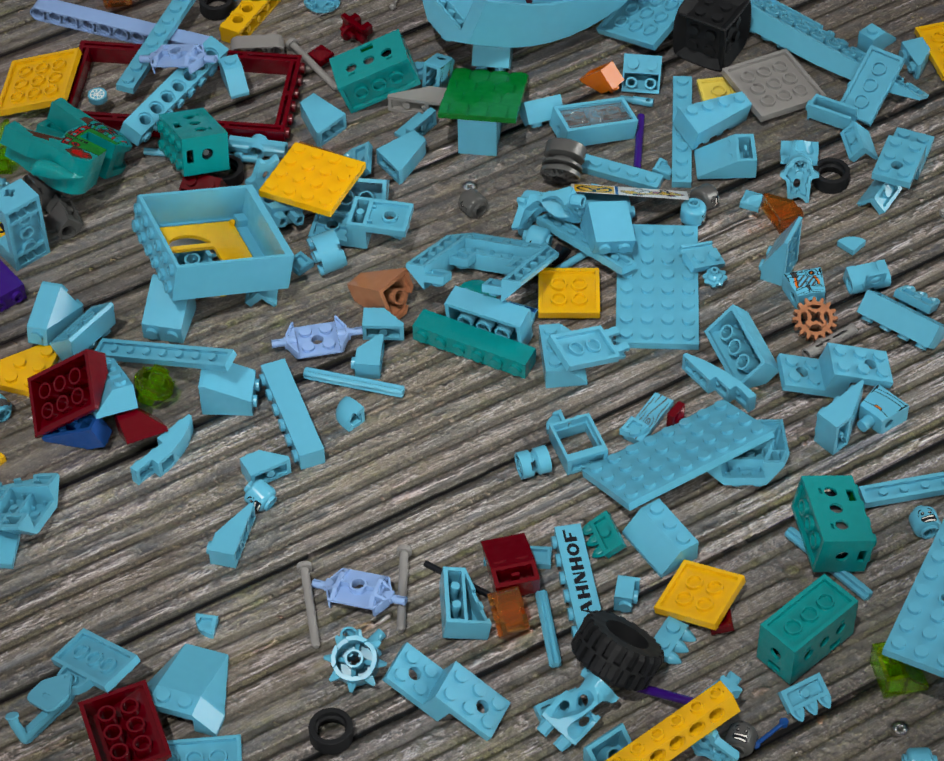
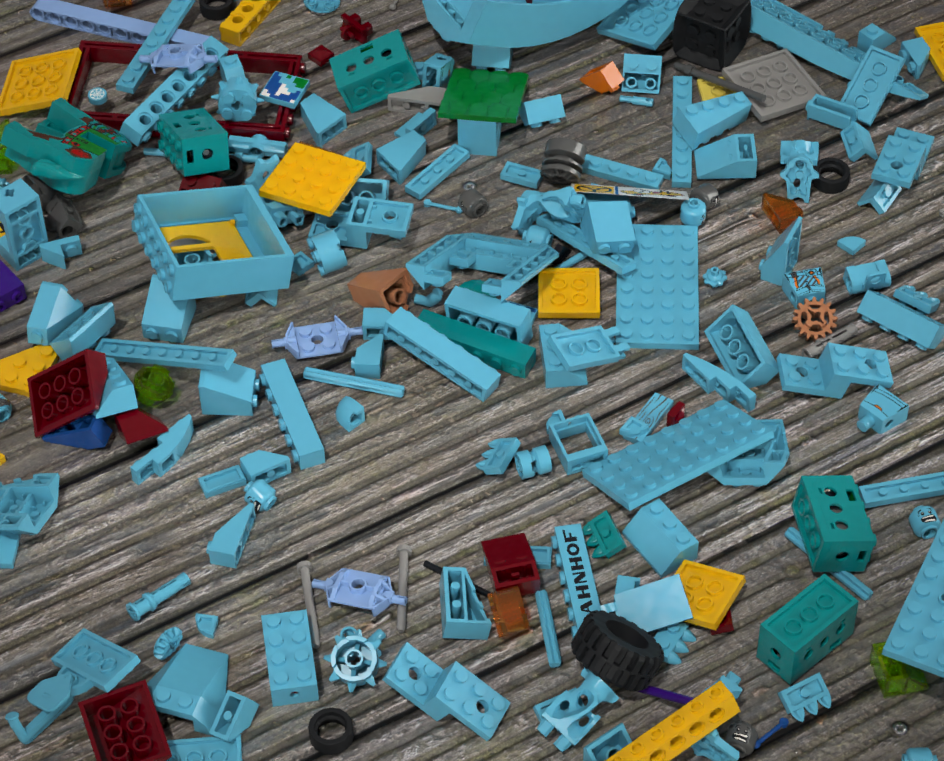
light grey beam [230,34,284,54] -> none
light grey bar [285,37,338,91] -> none
medium azure brick [550,96,638,146] -> none
dark purple bar [633,113,645,169] -> none
medium azure plate [677,241,726,273] -> none
medium azure tile [739,190,765,213] -> none
medium azure slope [814,380,864,455] -> none
none -> medium azure slope [39,235,83,269]
none -> medium azure pin [126,572,191,621]
none -> medium azure gear [154,627,183,660]
none -> medium azure tile [198,465,247,498]
none -> medium azure slope [209,690,259,742]
none -> medium azure brick [211,76,264,122]
none -> tile [259,71,310,109]
none -> medium azure brick [261,609,319,707]
none -> medium azure brick [383,307,501,402]
none -> medium azure plate [405,143,470,200]
none -> medium azure arm [414,288,443,307]
none -> medium azure hinge [424,199,463,214]
none -> medium azure plate [476,437,521,475]
none -> medium azure plate [500,161,543,189]
none -> medium azure tile [600,574,694,633]
none -> dark grey bar [674,62,766,102]

